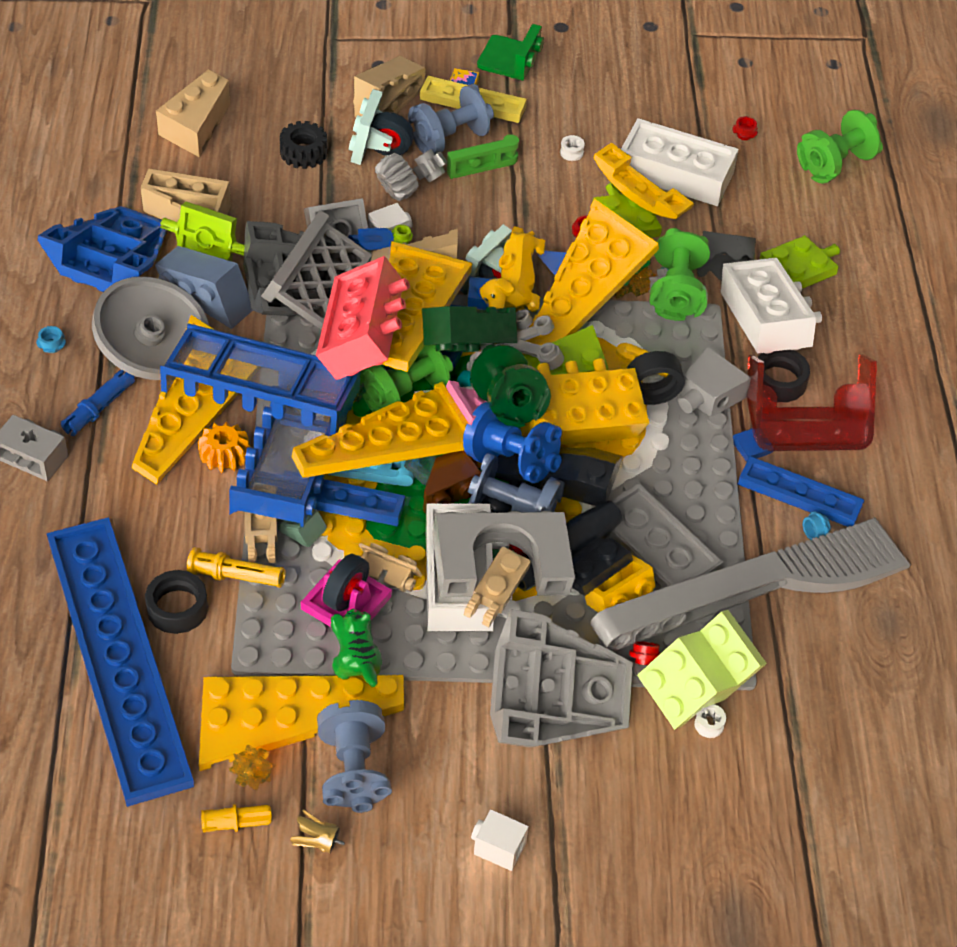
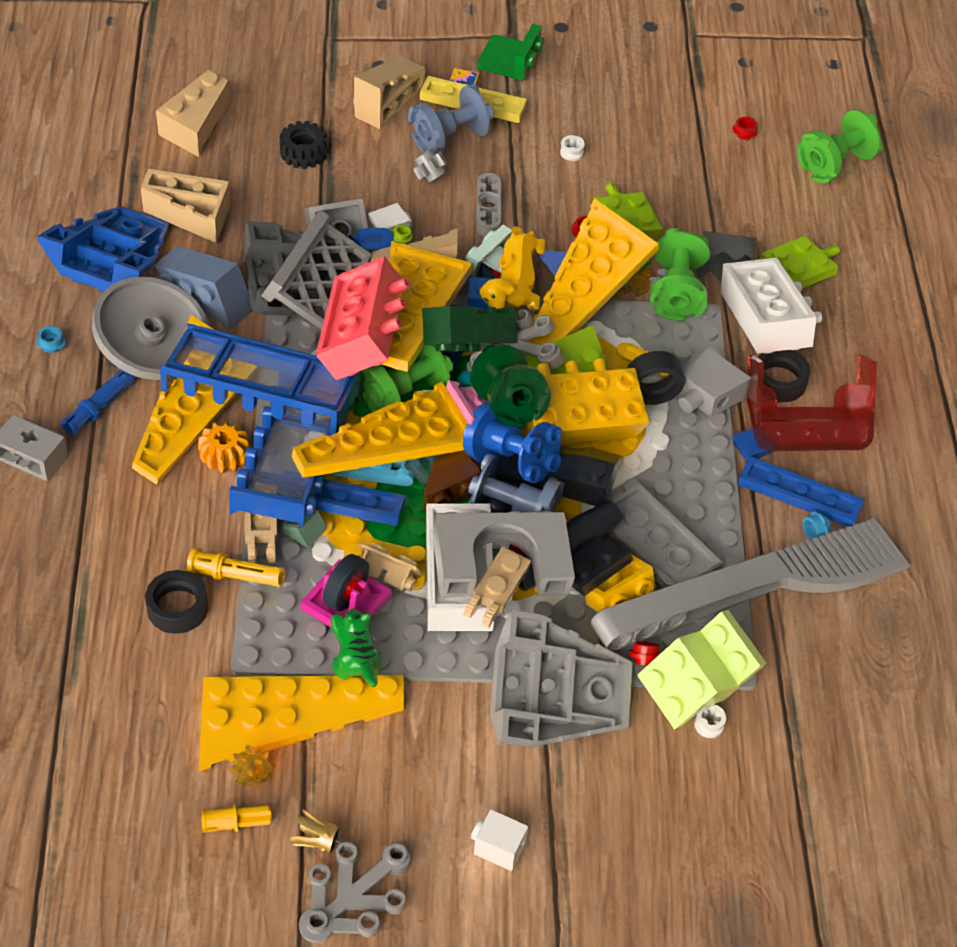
blue plate [46,517,194,807] -> none
lime plate [160,201,244,261] -> none
sand blue piece [317,700,392,813] -> none
plate [348,89,413,165] -> none
light grey gear [375,153,418,202] -> none
bright green plate [447,134,519,179] -> none
yellow slope [593,143,694,219] -> none
white piece [621,118,739,206] -> none
none -> light grey plant [299,842,411,943]
none -> light grey beam [476,173,501,237]

